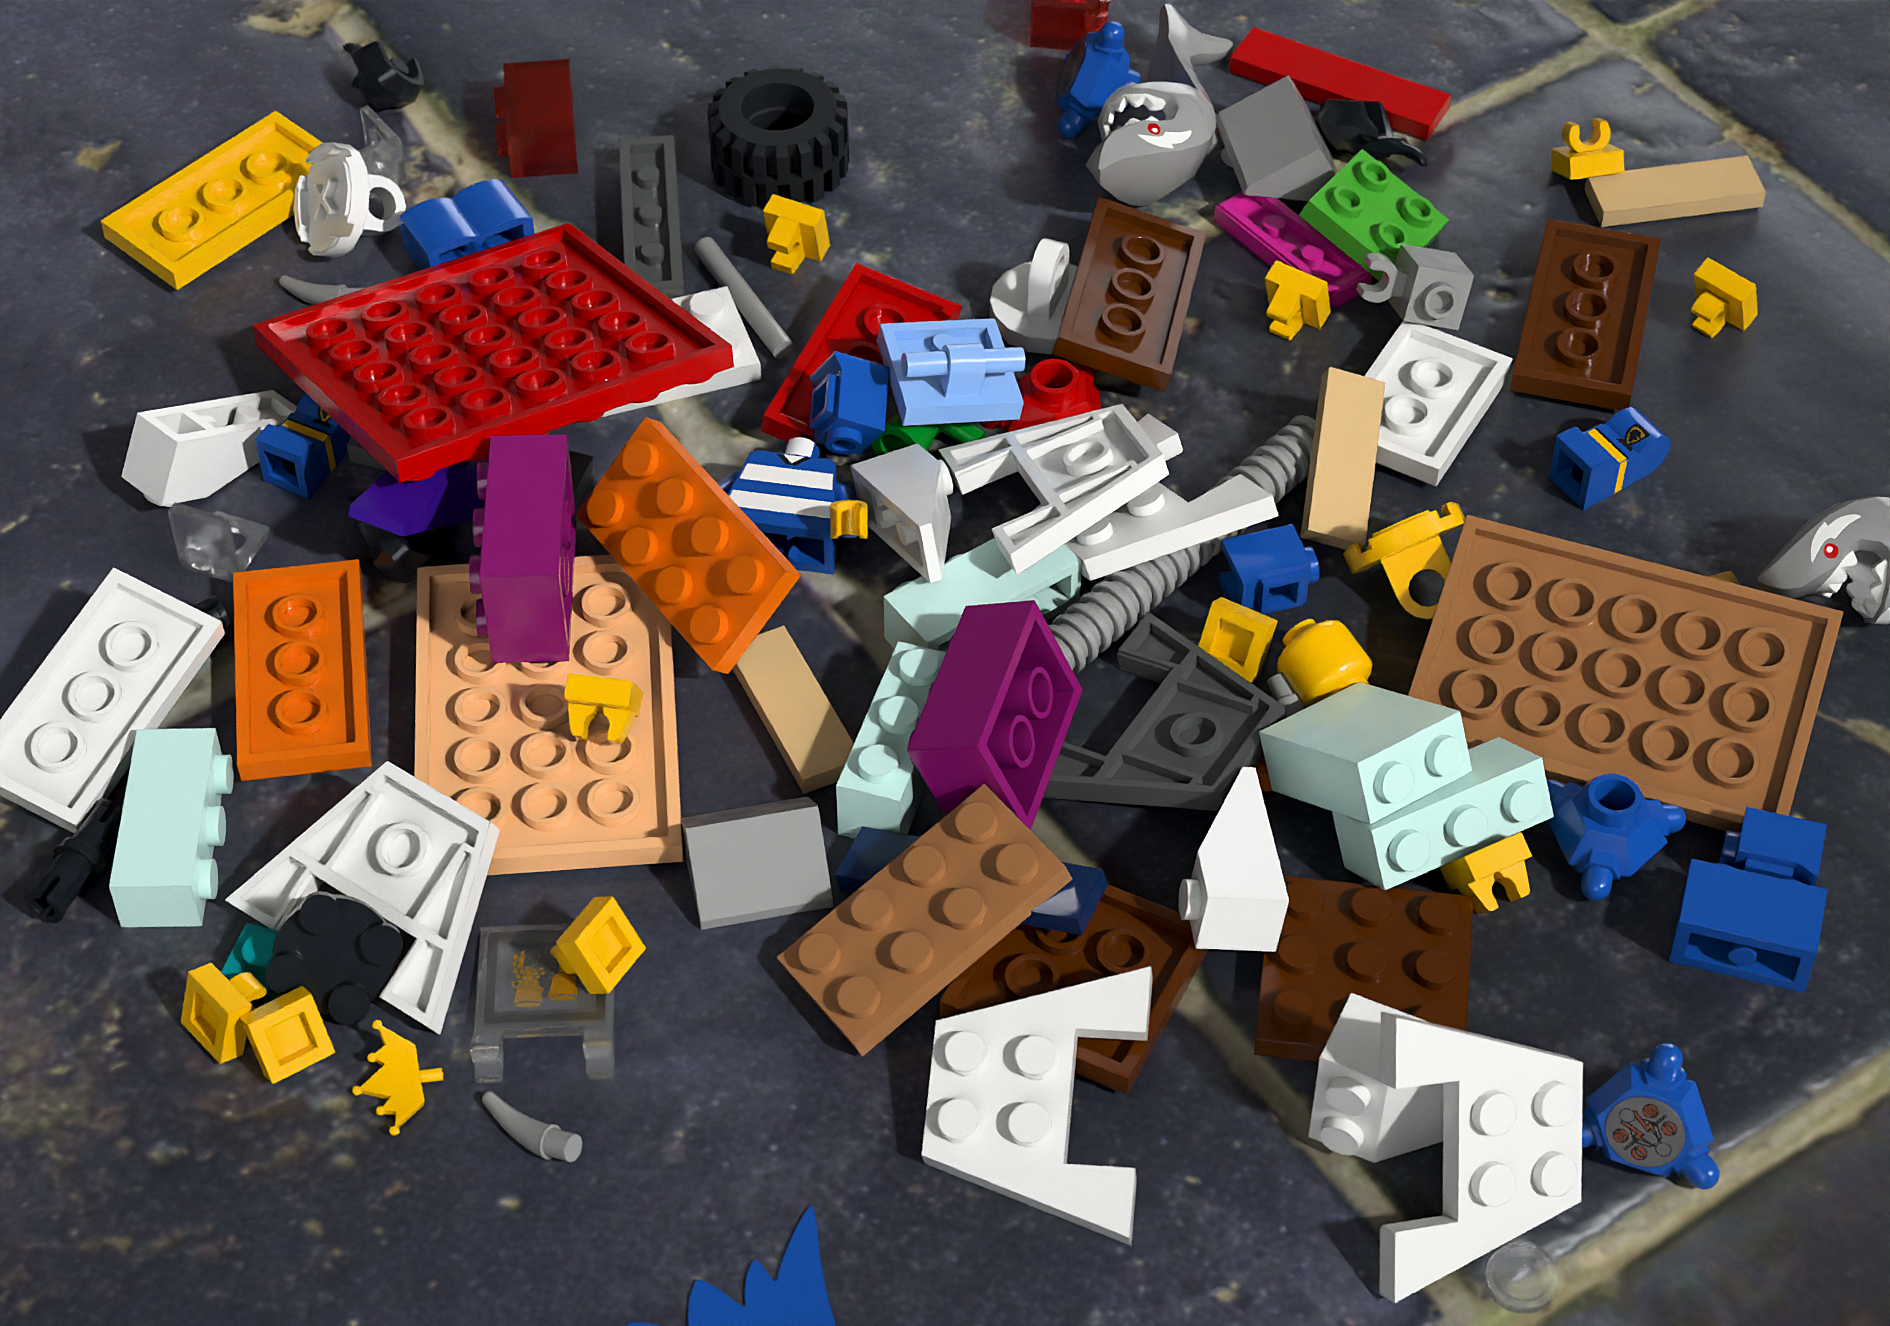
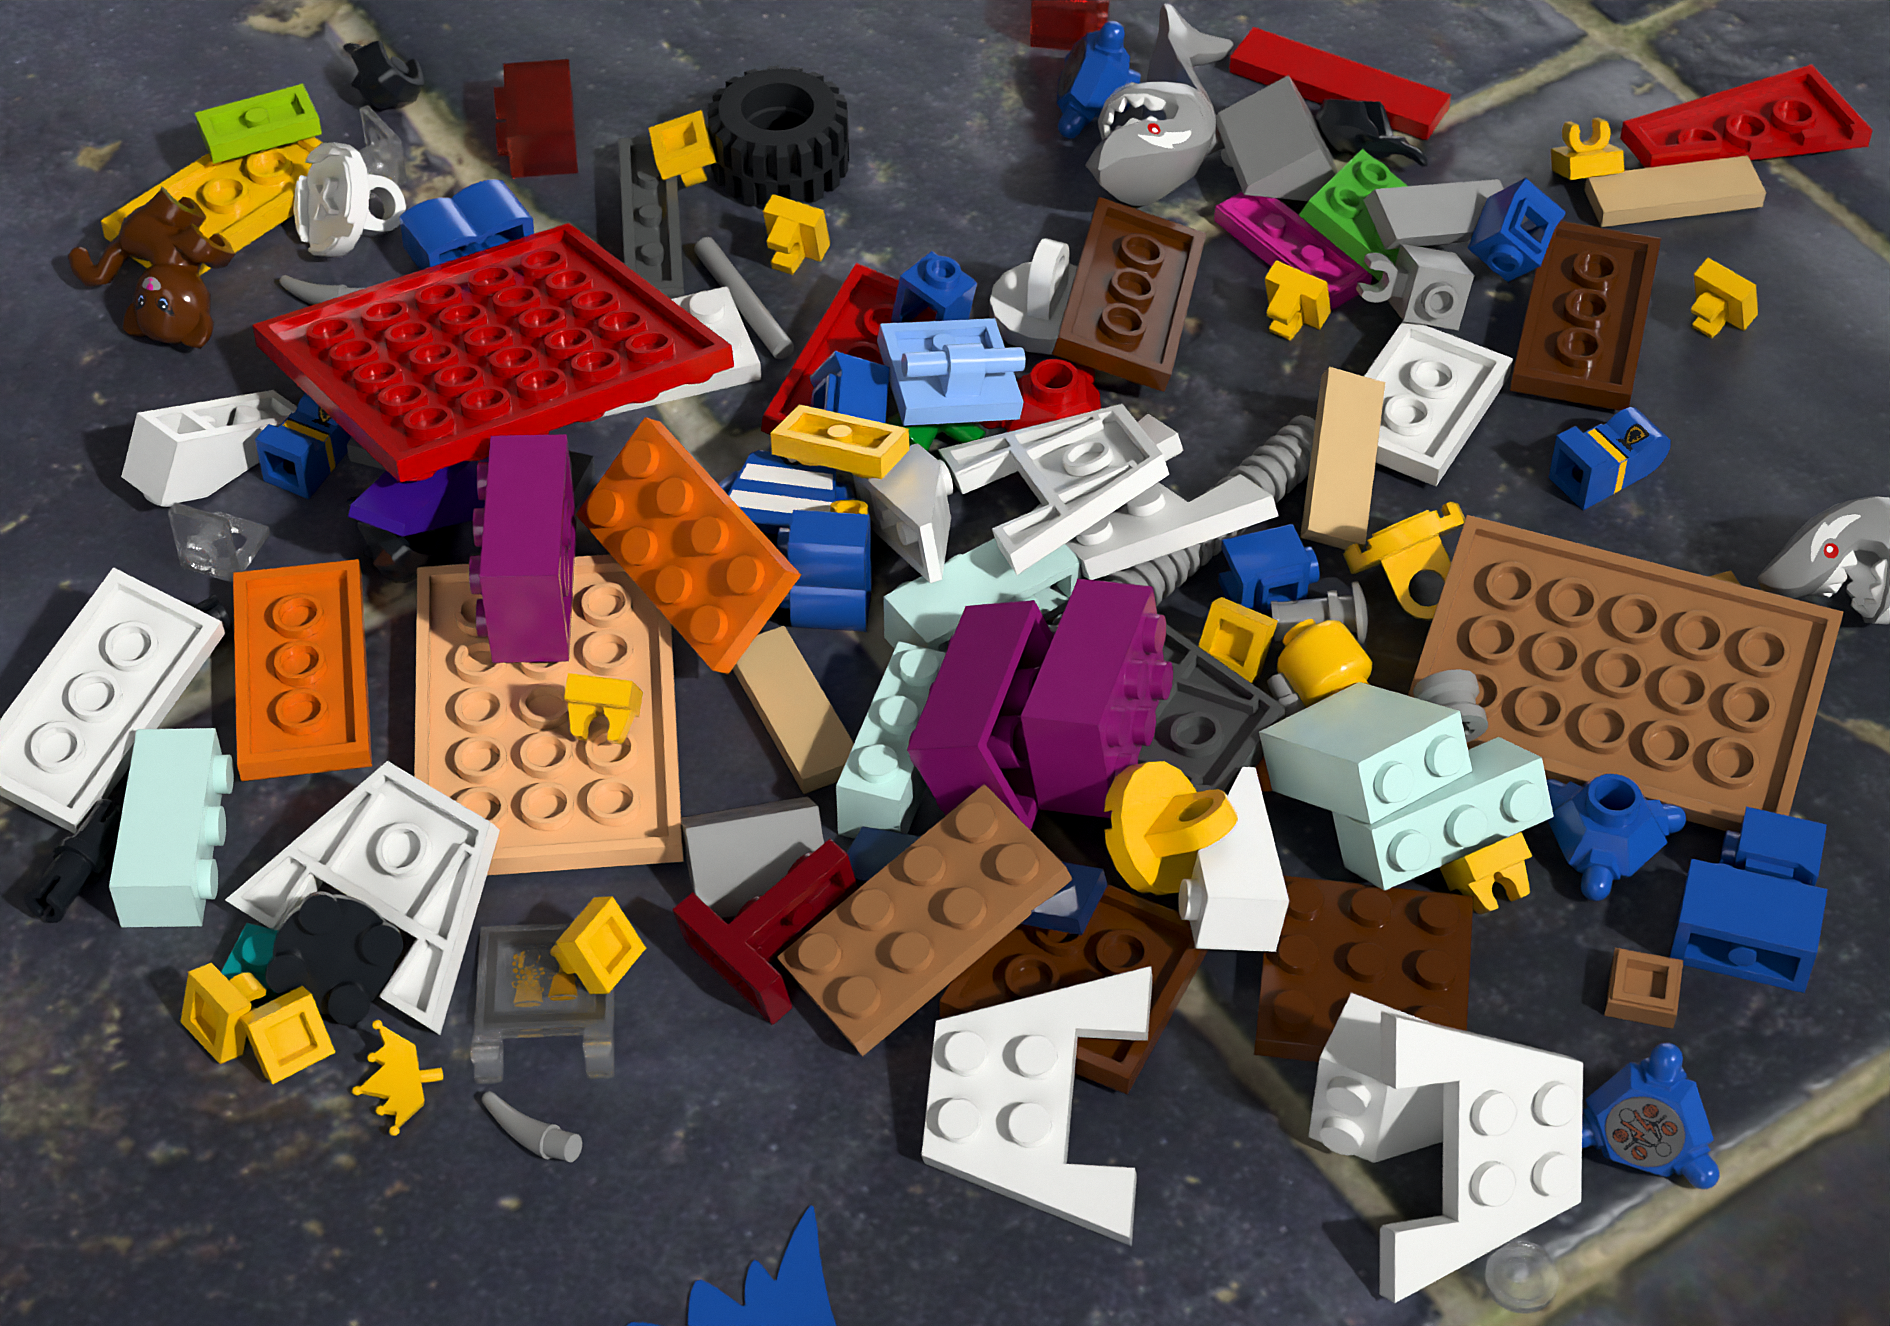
none -> reddish brown animal [68,186,235,349]
none -> lime plate [195,84,322,164]
none -> yellow tile [649,110,716,188]
none -> dark red bracket [672,839,858,1025]
none -> yellow plate [770,404,910,479]
none -> blue brick [777,510,872,632]
none -> blue window [890,251,977,323]
none -> magenta brick [1021,579,1173,818]
none -> yellow tile [1104,761,1238,896]
none -> light grey pin [1271,582,1368,645]
none -> light grey tile [1364,179,1504,250]
none -> light grey wheel [1413,669,1488,742]
none -> blue window [1467,178,1566,282]
none -> medium nougat tile [1604,948,1683,1029]
none -> red wing [1620,64,1873,168]

